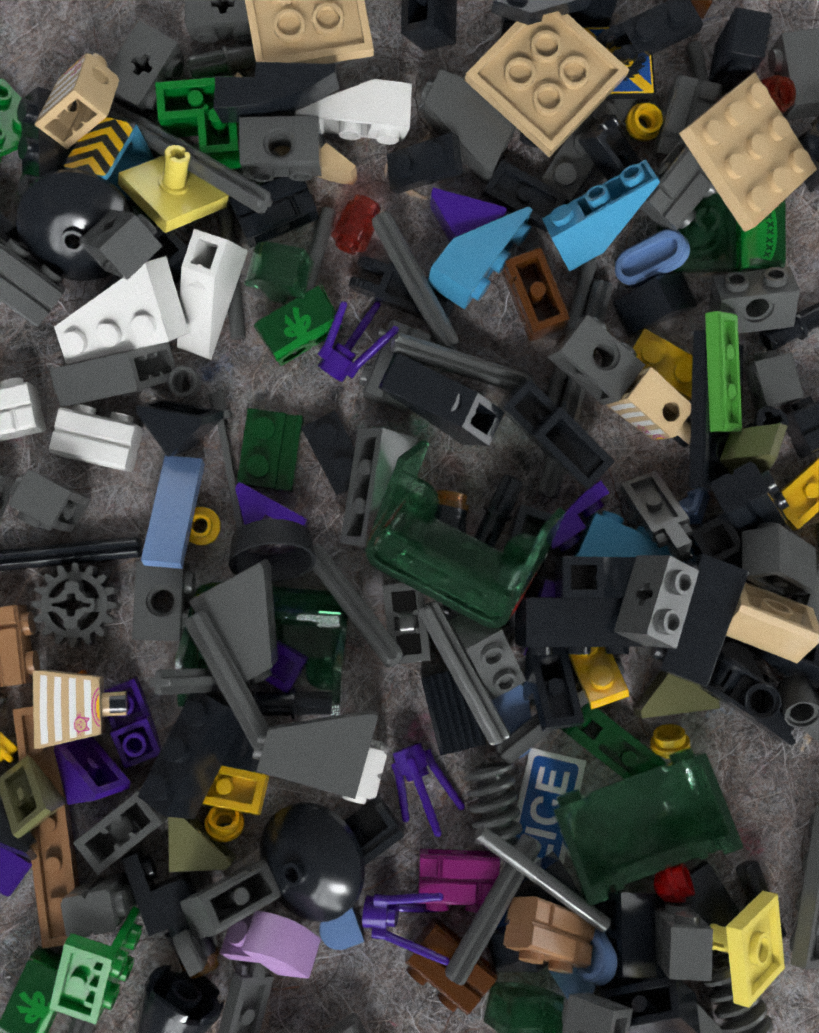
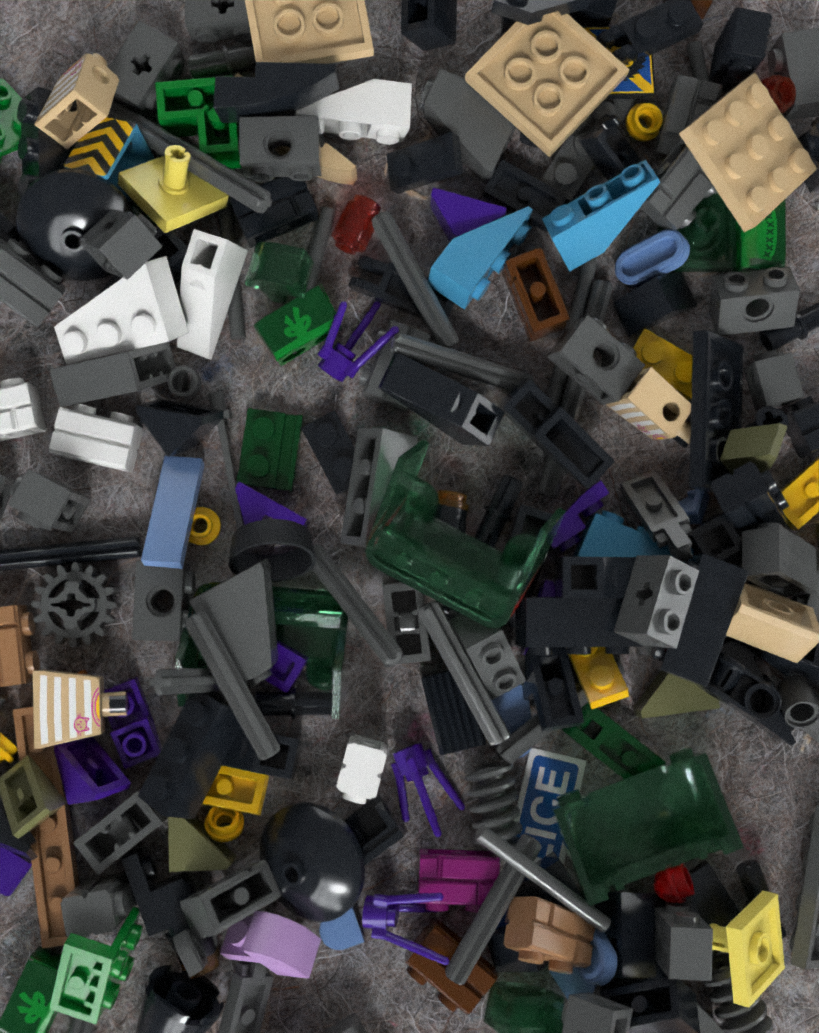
dark grey slope [253,710,379,799] -> none
yellow plate [650,724,690,759] -> none
bright green tile [705,311,742,432] -> none

